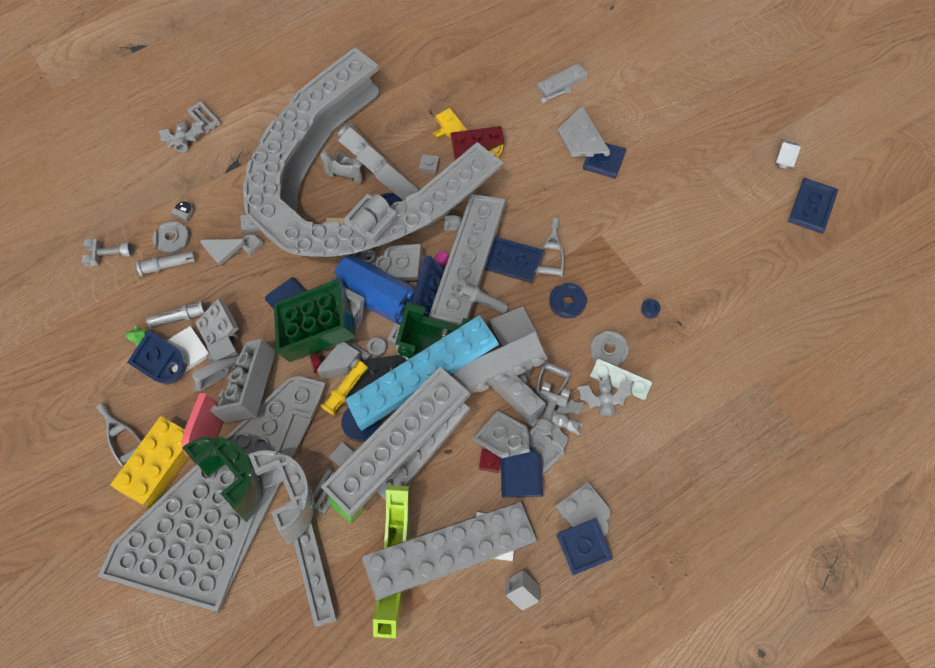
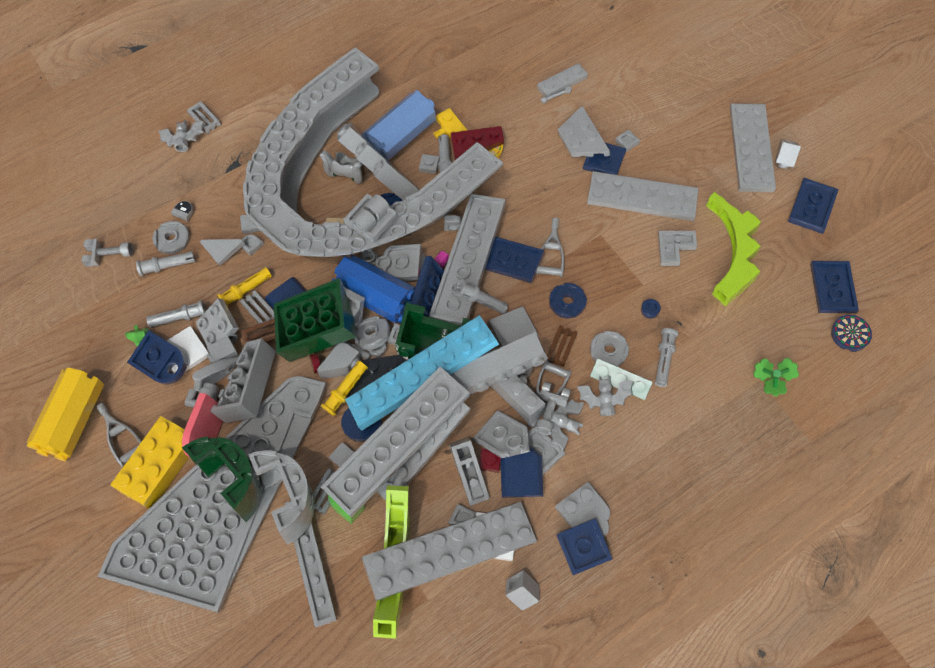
none -> yellow brick [26,367,104,462]
none -> light grey piece [185,383,219,407]
none -> yellow pin [217,267,272,308]
none -> light grey tile [240,290,274,328]
none -> reddish brown tile [241,319,275,344]
none -> light grey tile [353,316,391,350]
none -> medium blue brick [362,90,436,161]
none -> light grey pin [437,134,452,173]
none -> light grey slope [448,437,490,506]
none -> light grey tile [448,504,476,526]
none -> reddish brown tile [546,325,578,367]
none -> light grey plate [587,171,698,221]
none -> light grey tile [615,130,640,152]
none -> light grey pin [655,328,679,387]
none -> light grey plate [658,231,697,266]
none -> lime arch [706,192,761,306]
none -> light grey plate [729,103,776,192]
none -> bright green plant [753,358,799,397]
none -> dark blue tile [810,261,859,313]
none -> dark blue tile [831,315,872,352]

